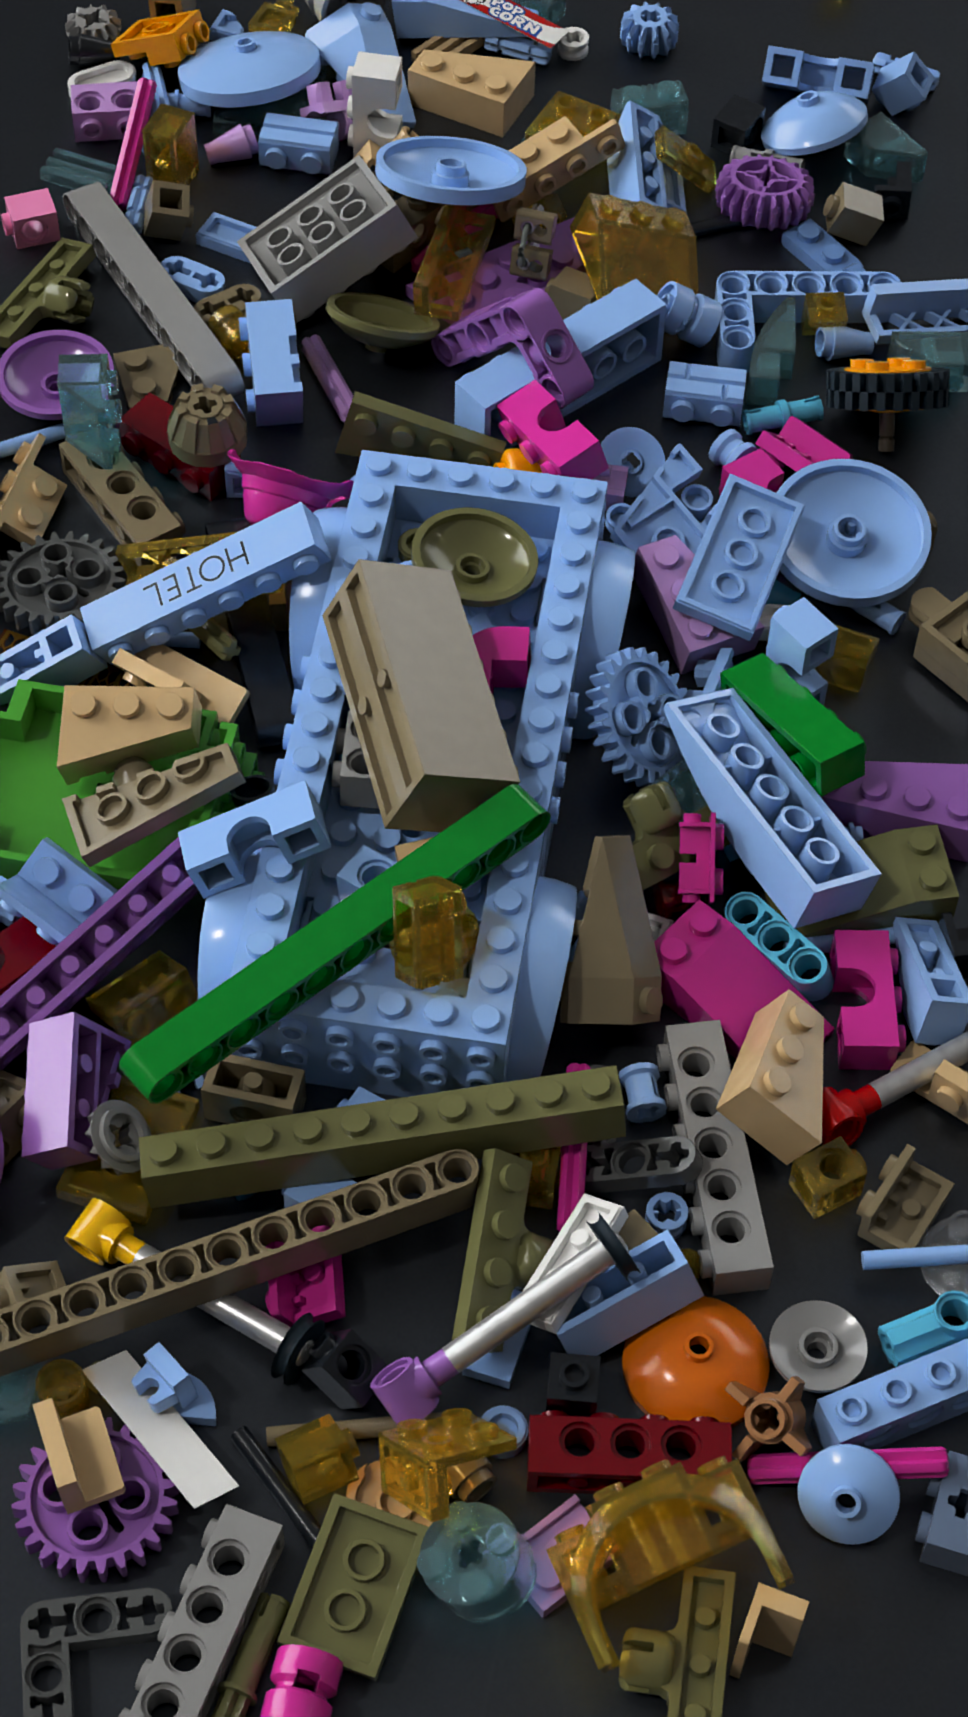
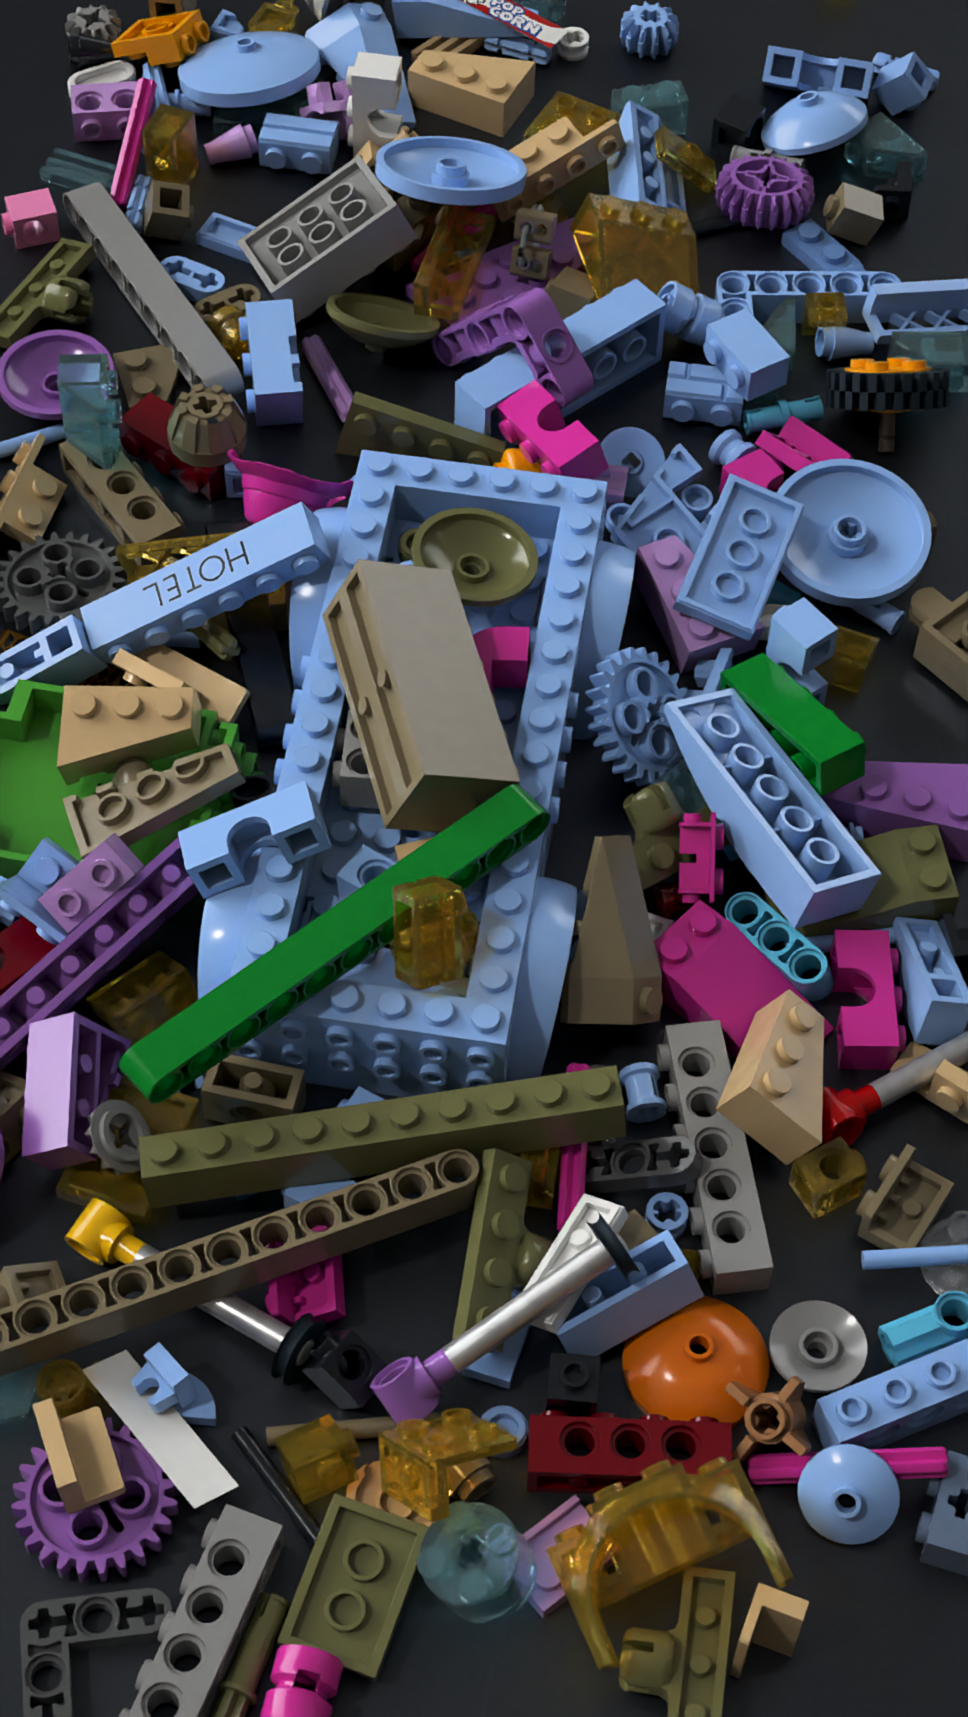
none -> lavender brick [37,832,144,933]
none -> light blue brick [703,308,790,401]

